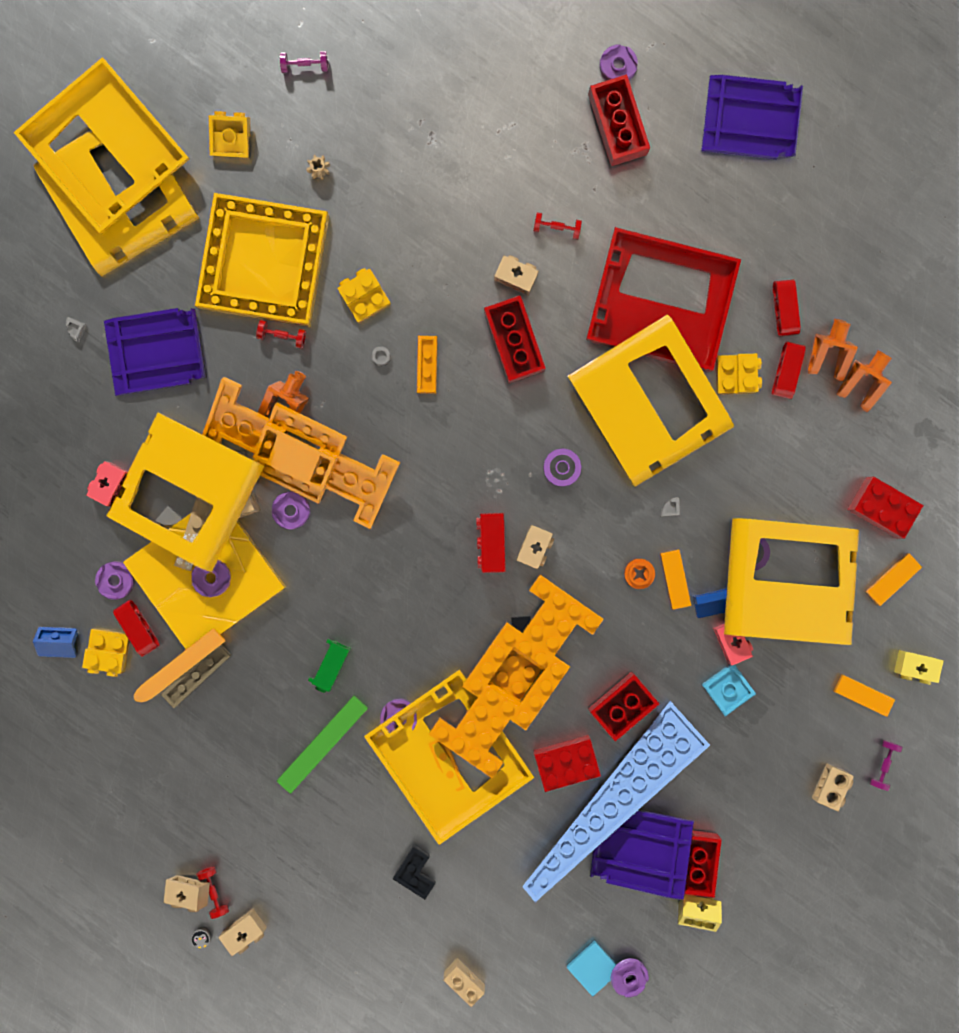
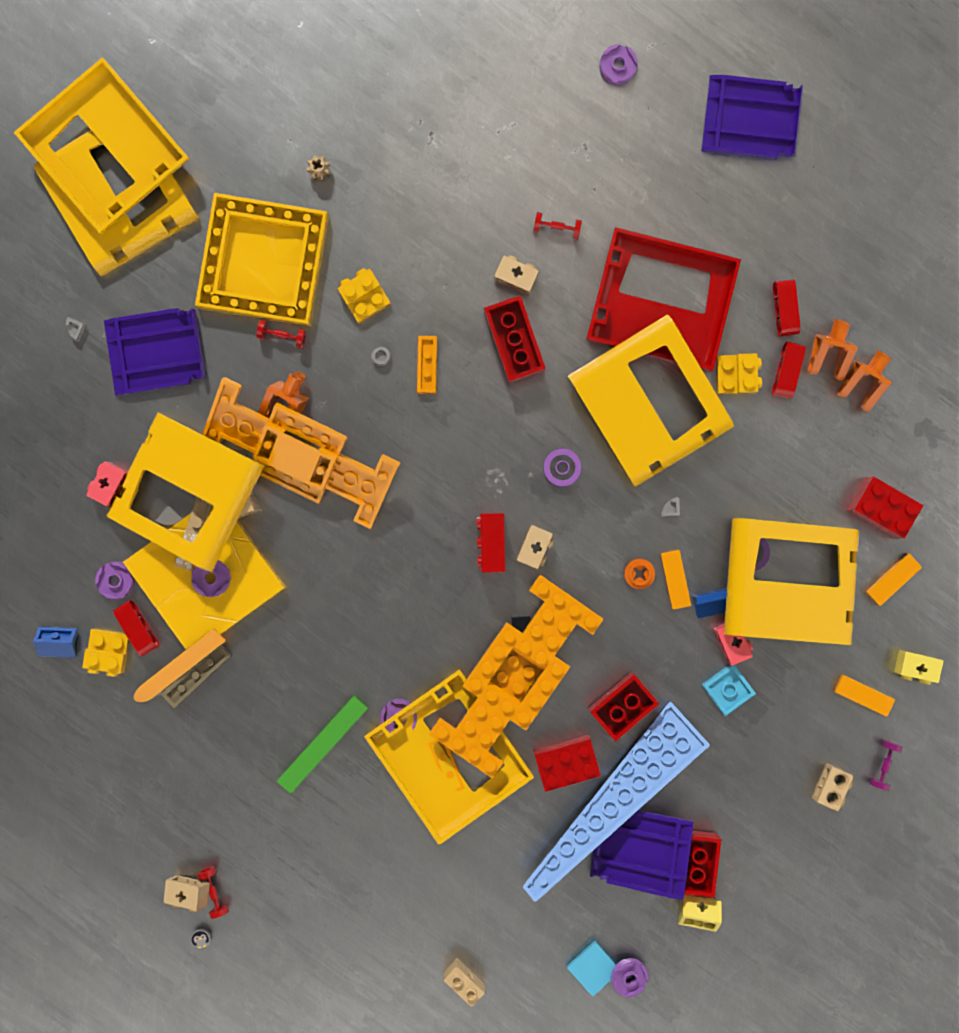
yellow plate [209,111,251,158] -> none
tan brick [218,908,267,956] -> none
medium lavender tile [272,492,310,529] -> none
magenta wheel [280,51,328,73] -> none
green brick [308,639,351,693] -> none
black plate [393,845,436,900] -> none
red brick [588,74,650,166] -> none

